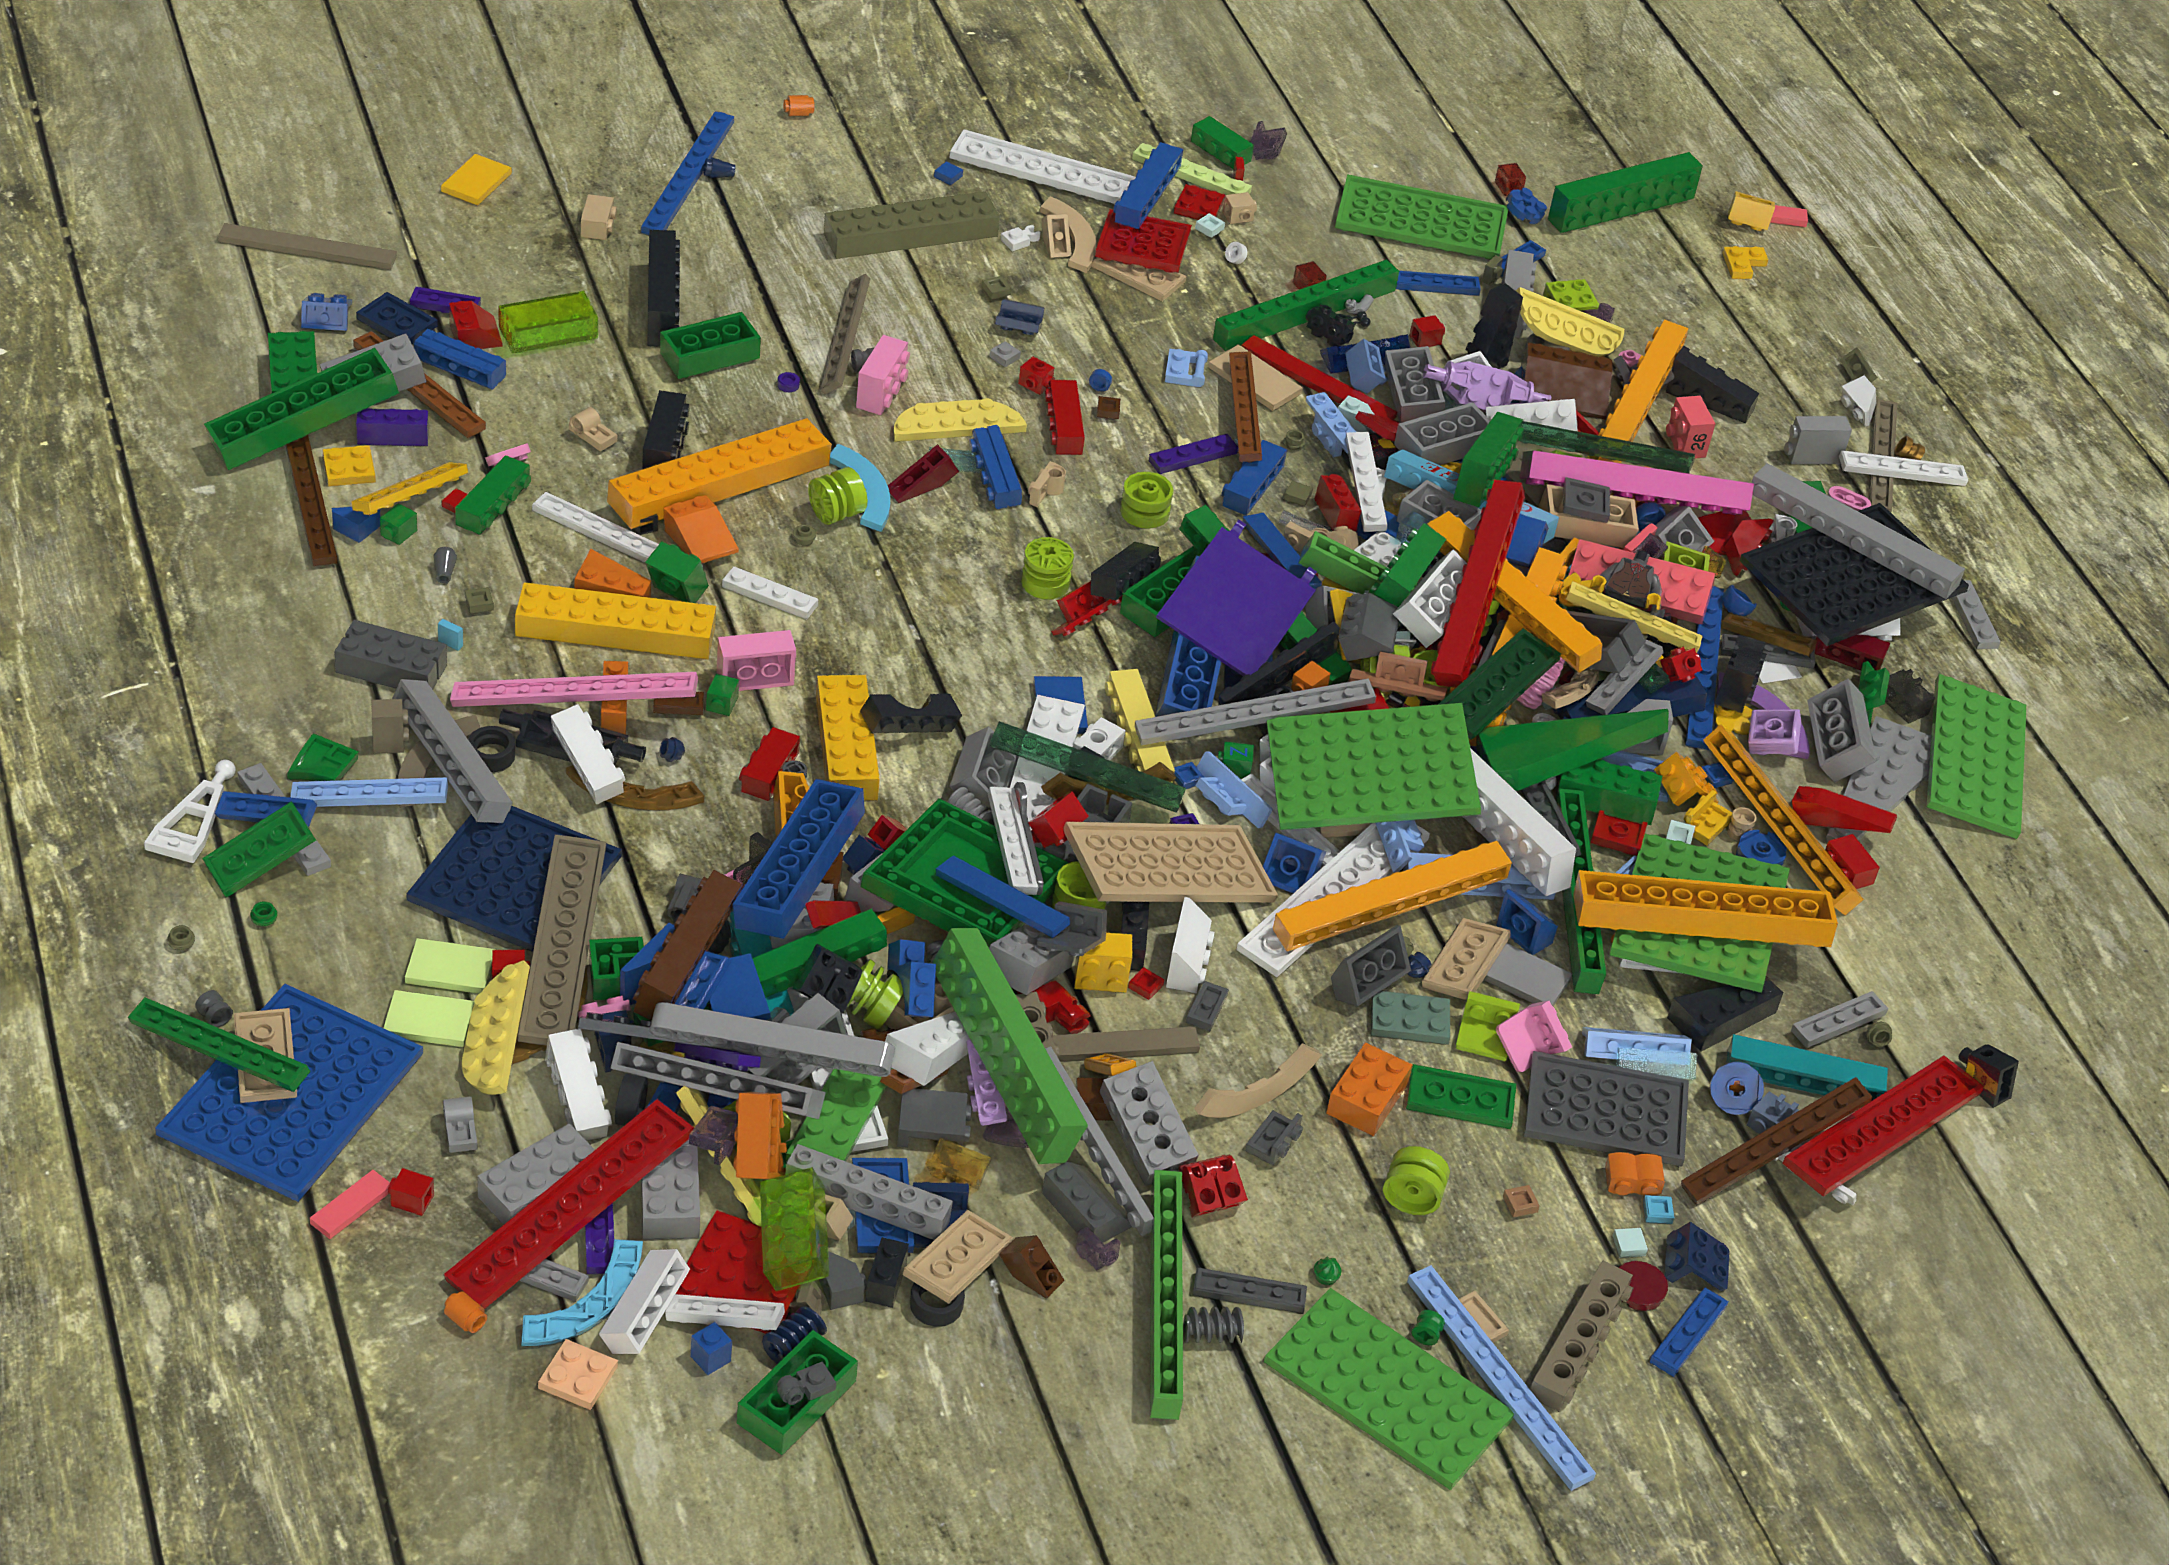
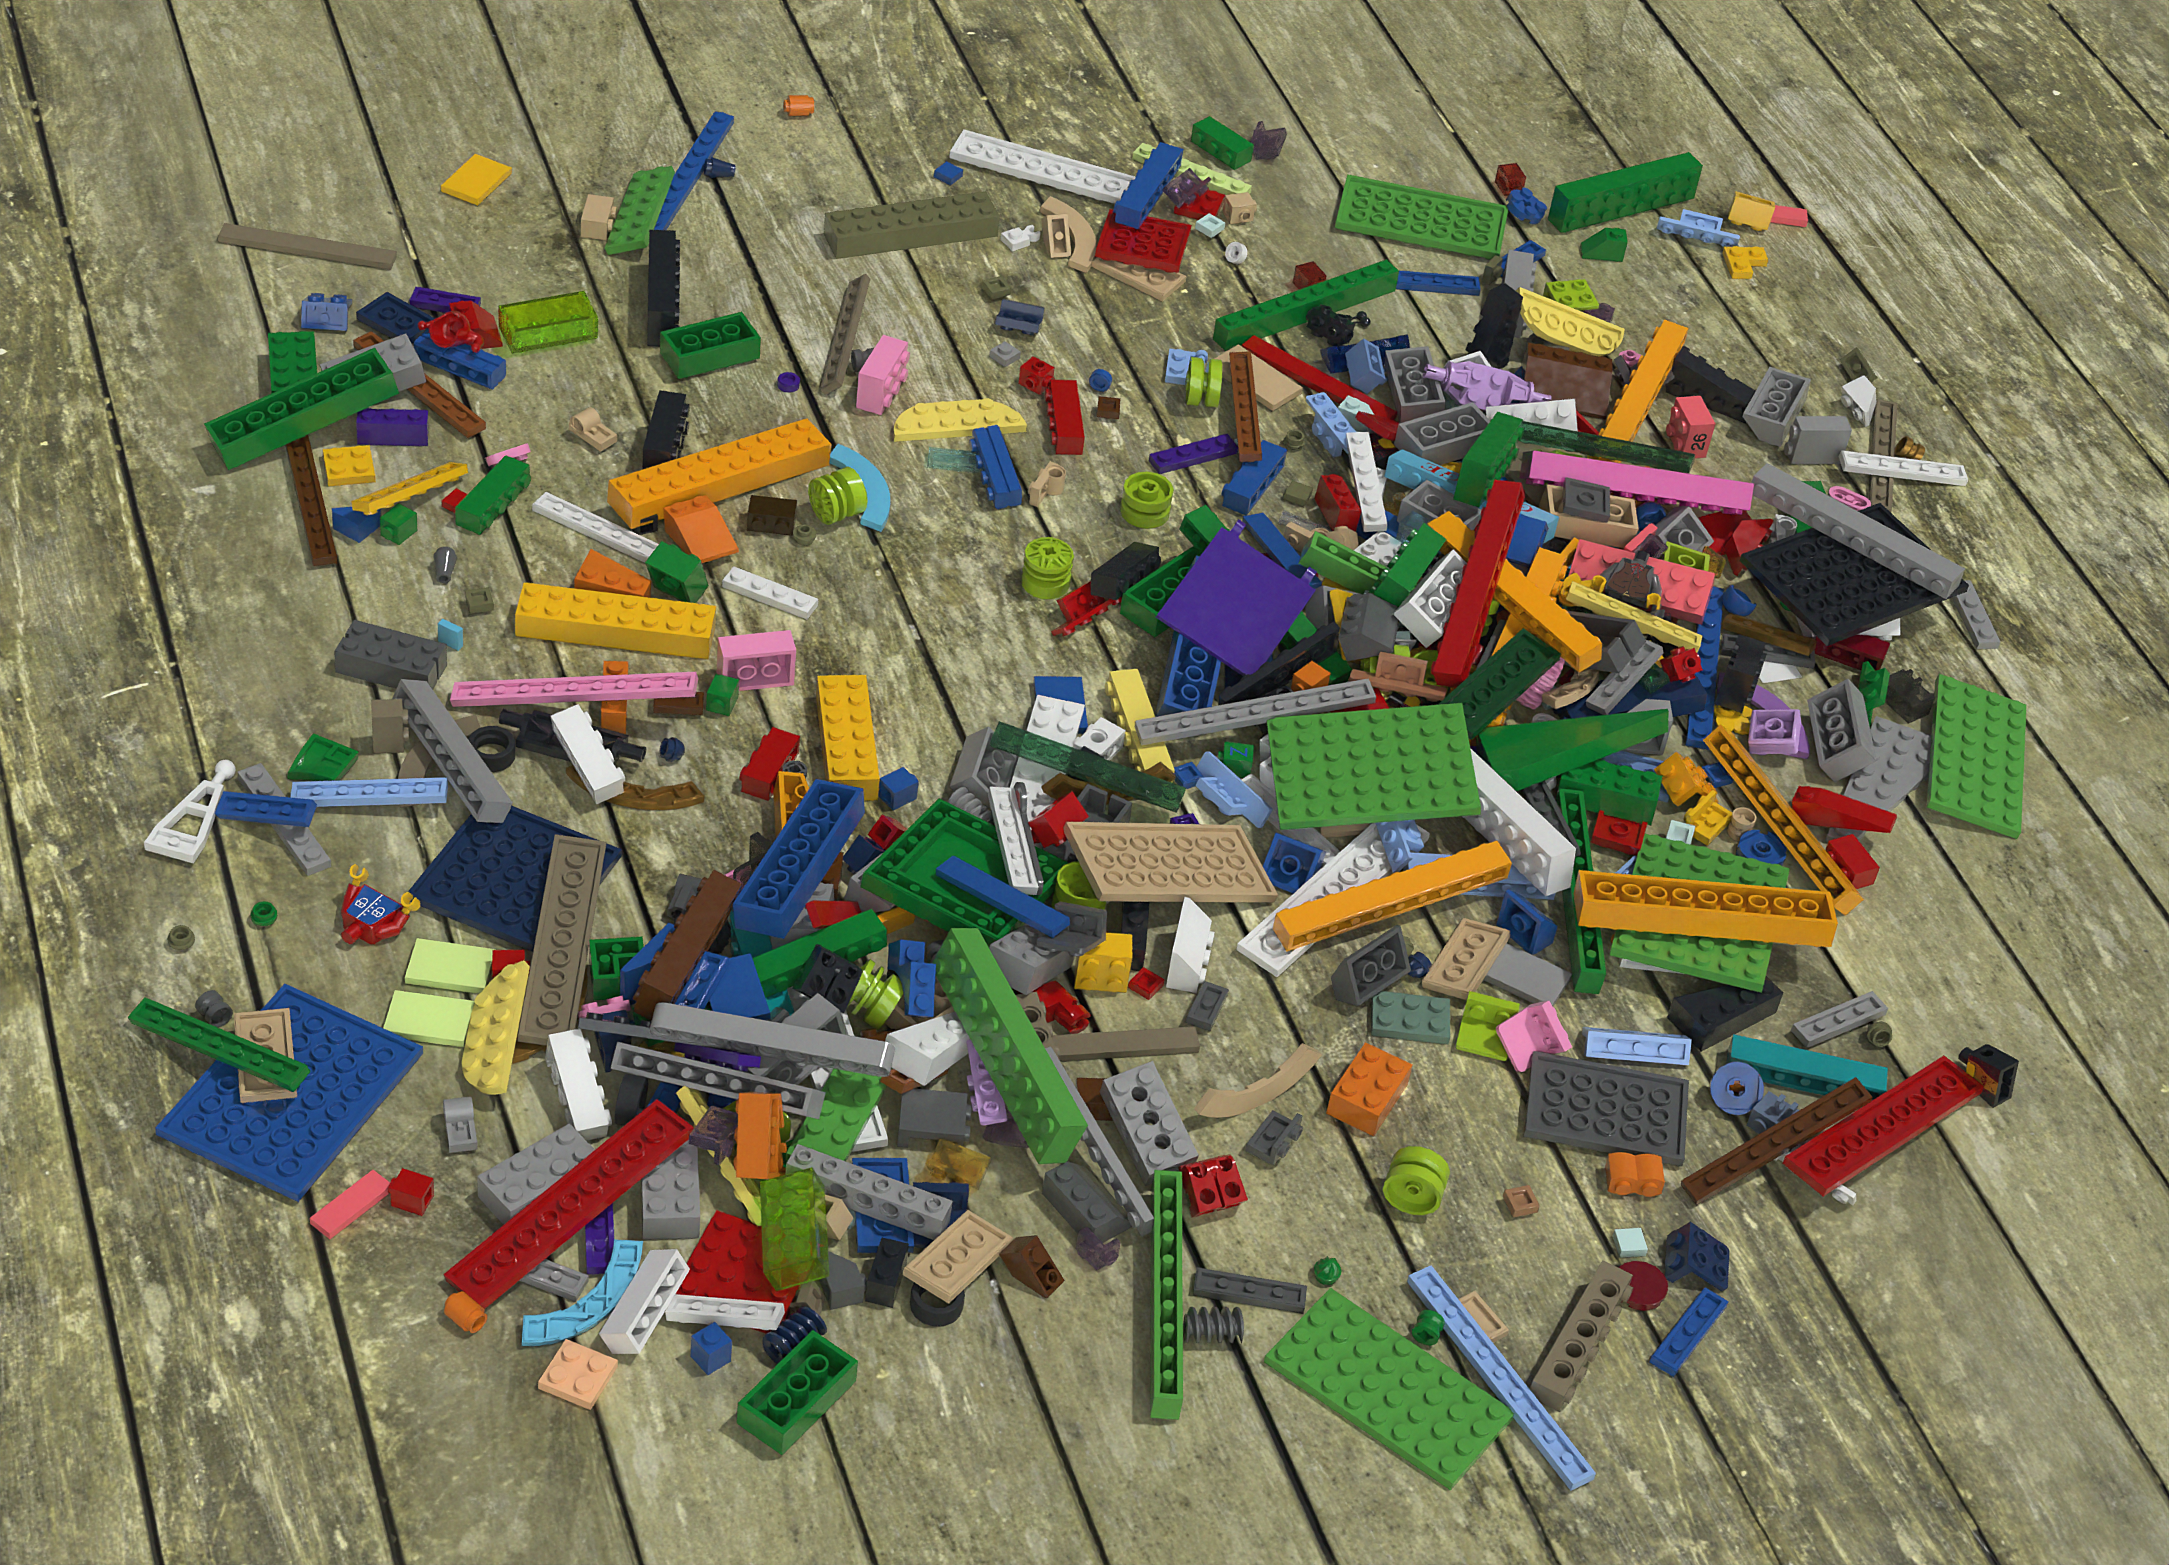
green tile [202,801,316,898] -> none
dark grey plate [777,1362,836,1405] -> none
black arch [860,694,962,733] -> none
dark red slope [888,444,959,503] -> none
light orange tile [1084,1054,1137,1076] -> none
red tile [1233,157,1245,181] -> none
light grey arm [1345,294,1374,314] -> none
green tile [1406,1064,1517,1129] -> none
red brick [1409,315,1445,347] -> none
clear light blue tile [1617,1048,1697,1079] -> none
medium azure tile [1643,1195,1674,1224] -> none
none -> torso [341,864,420,945]
none -> red piece [417,311,484,353]
none -> bright green plate [605,166,675,255]
none -> dark brown brick [747,495,797,536]
none -> blue brick [878,767,919,811]
none -> bracket [1162,168,1212,208]
none -> lime wheel [1185,357,1222,408]
none -> green slope [1580,228,1628,262]
none -> light blue bracket [1657,209,1740,247]
none -> light grey slope [1743,367,1811,447]

